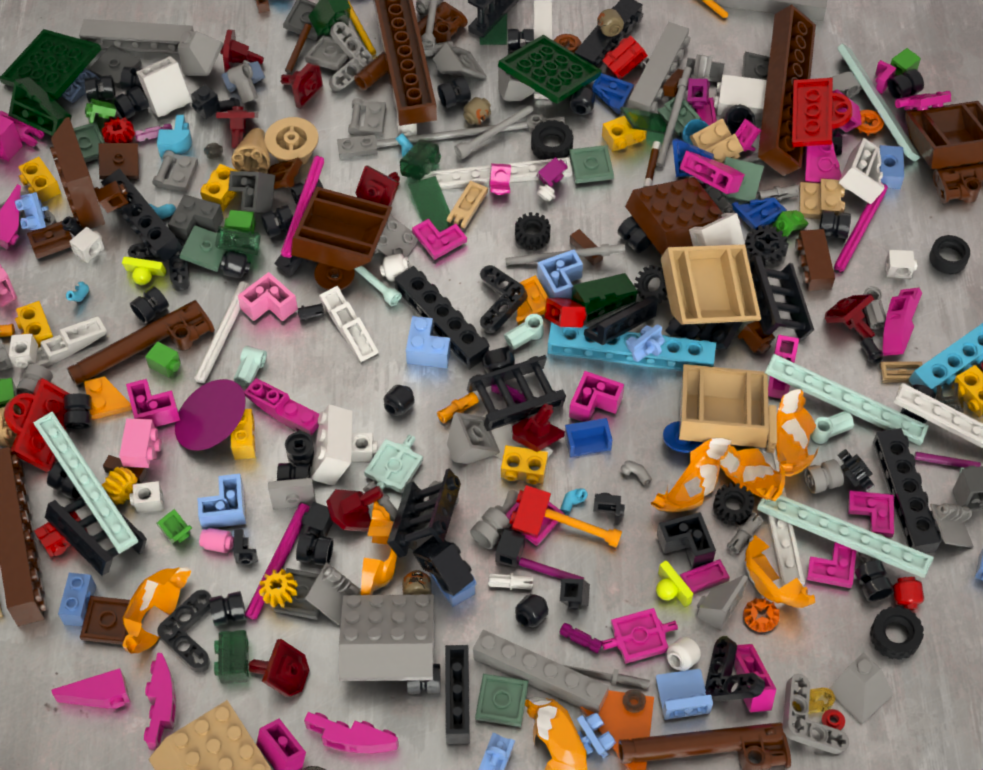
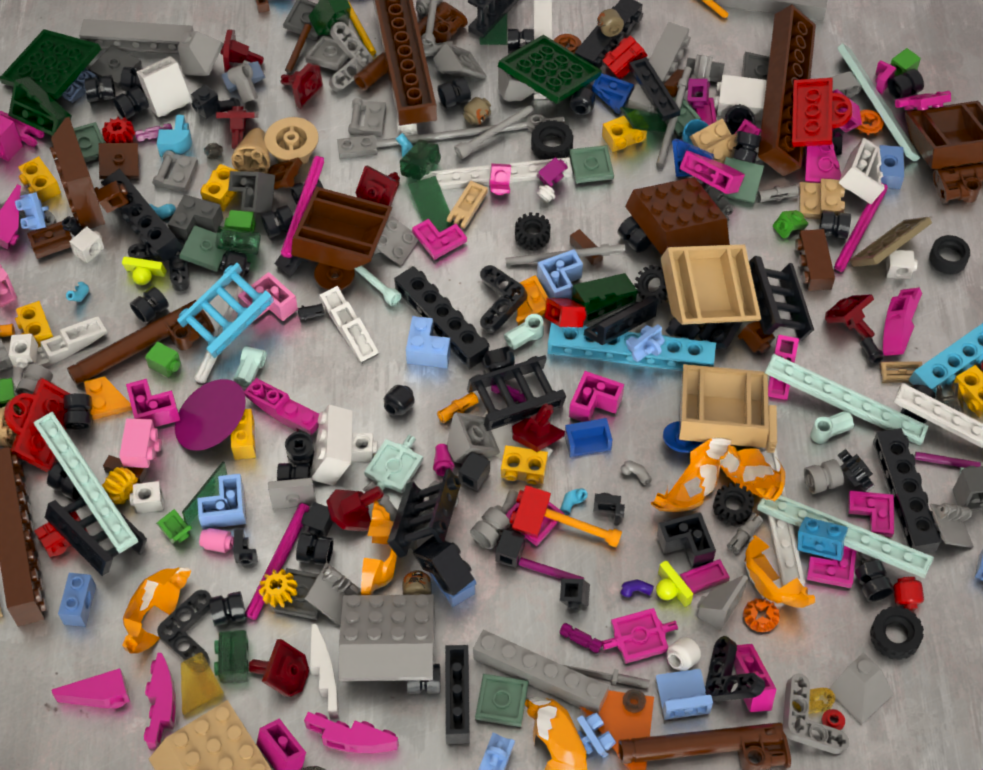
reddish brown plate [80,596,130,645] -> none
bright green bracket [85,99,116,123] -> none
white head [380,253,411,282] -> none
white axle [488,573,533,591] -> none
black head [515,594,549,628] -> none
reddish brown bar [643,141,660,187] -> none
white panel [689,213,745,246] -> none
blue wing [732,198,787,230] -> none
black gear [745,225,789,265] -> none
light orange animal [776,389,819,477] -> none
light grey piece [863,286,886,330] -> none
none -> medium azure fence [177,263,274,358]
none -> clear yellow wing [181,652,224,715]
none -> clear green piece [182,461,227,526]
none -> white slope [310,624,339,719]
none -> dark pink cone [433,444,454,476]
none -> black brick [458,452,490,491]
none -> dark purple arm [620,579,654,598]
none -> black plate [629,57,680,121]
none -> black wheel [730,131,762,164]
none -> dark azure bracket [798,517,848,561]
none -> dark tan tile [850,217,932,267]

